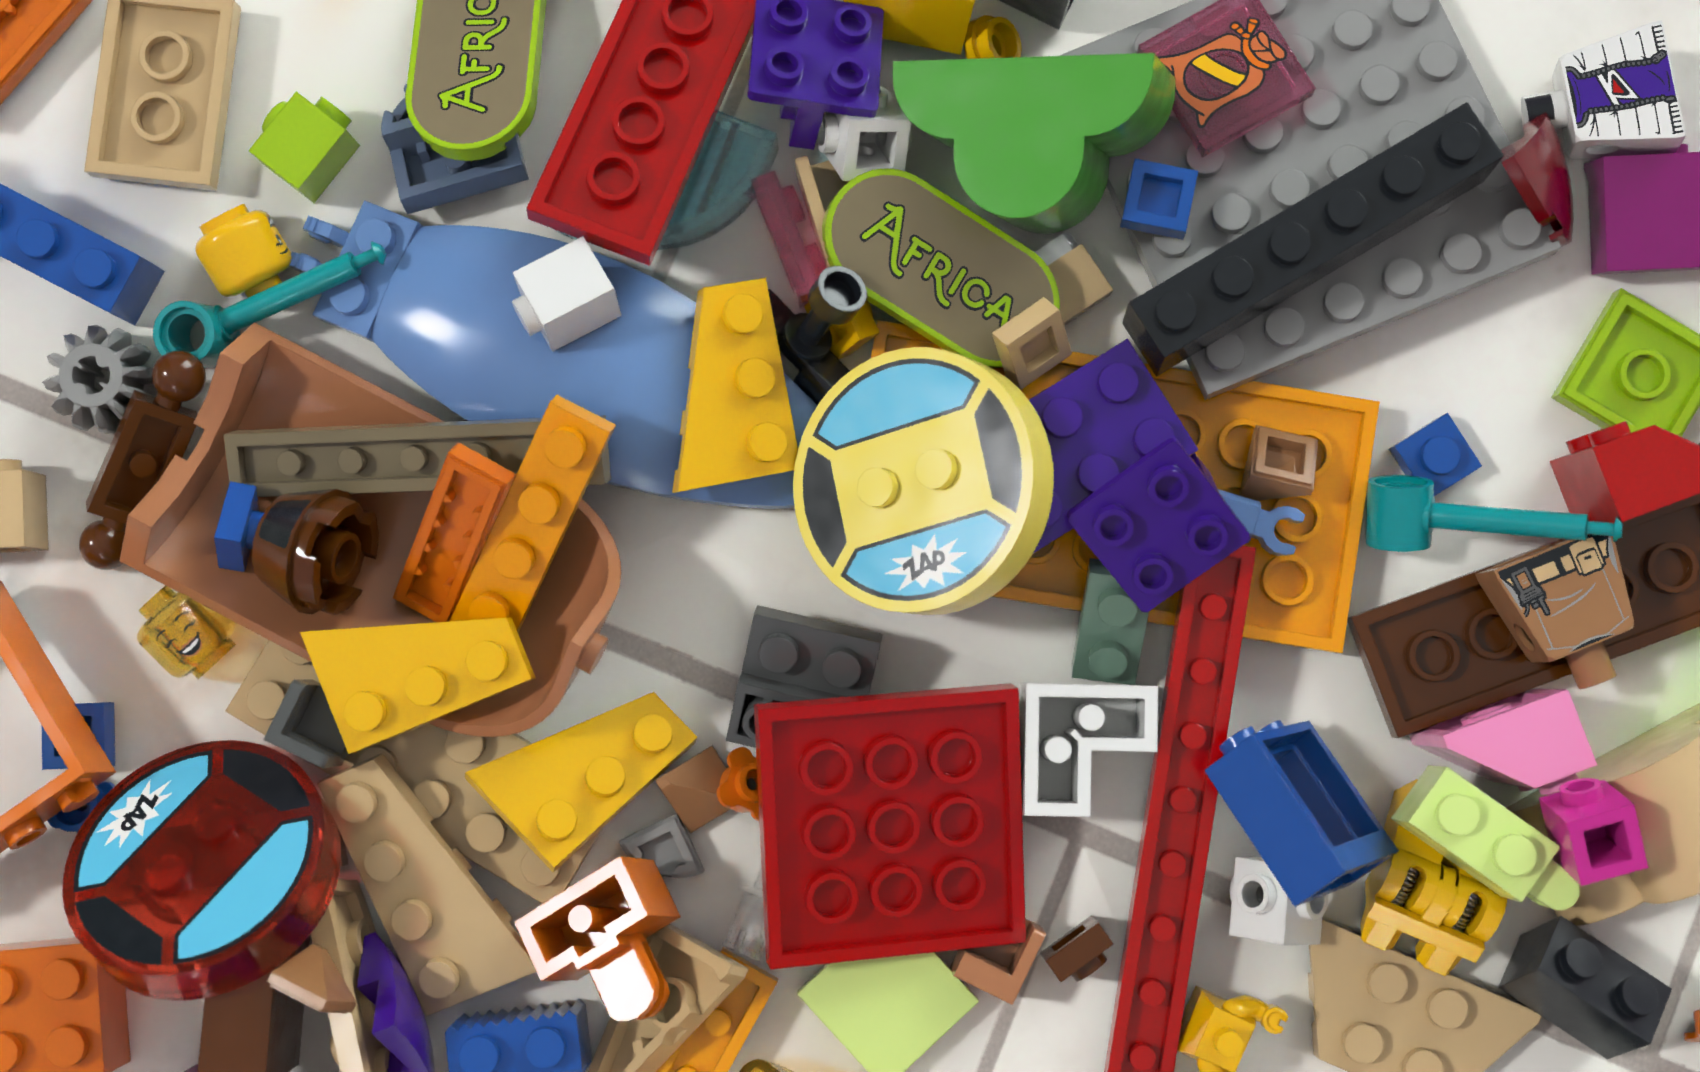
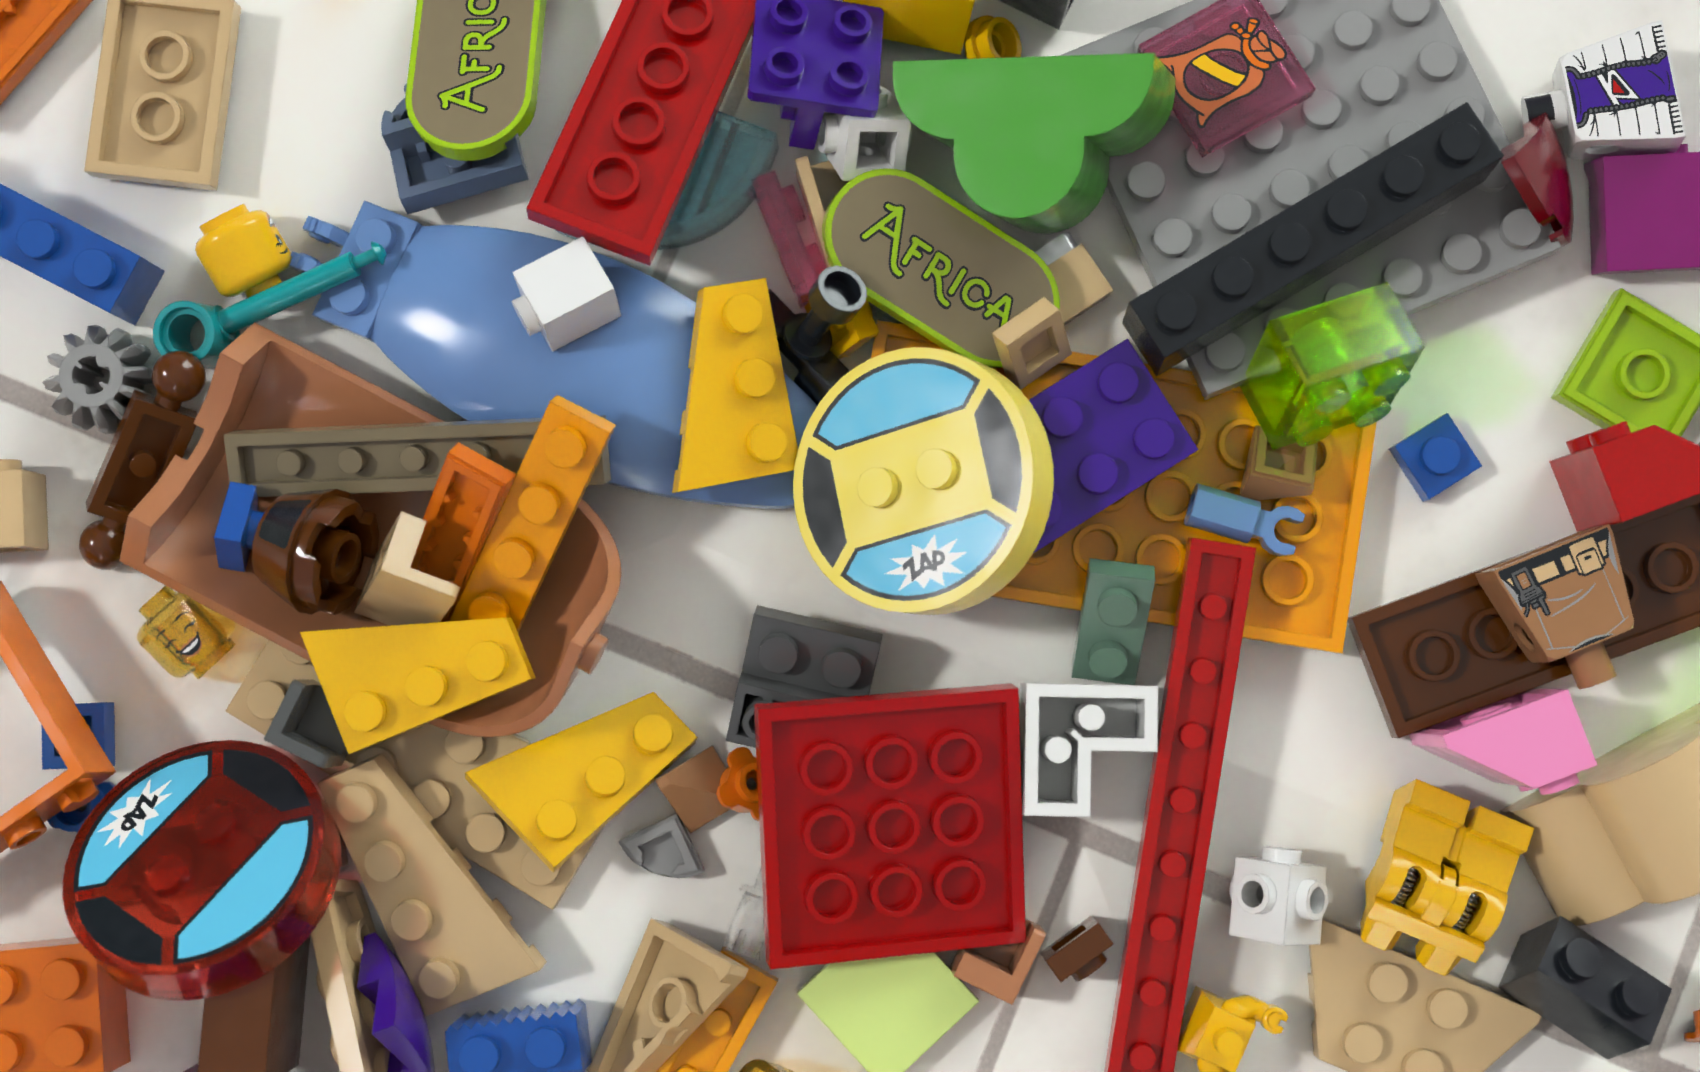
lime brick [248,91,360,203] -> none
medium nougat slope [267,944,357,1014] -> none
orange brick [514,856,681,1021] -> none
dark purple bracket [1067,437,1250,612] -> none
blue plate [1120,158,1198,240] -> none
blue window [1204,720,1399,907] -> none
teal piece [1366,475,1623,552] -> none
yellowish green brick [1391,765,1580,910] -> none
dark pink brick [1539,778,1649,886] -> none
none -> tan panel [354,511,460,626]
none -> clear neon green brick [1240,282,1425,450]

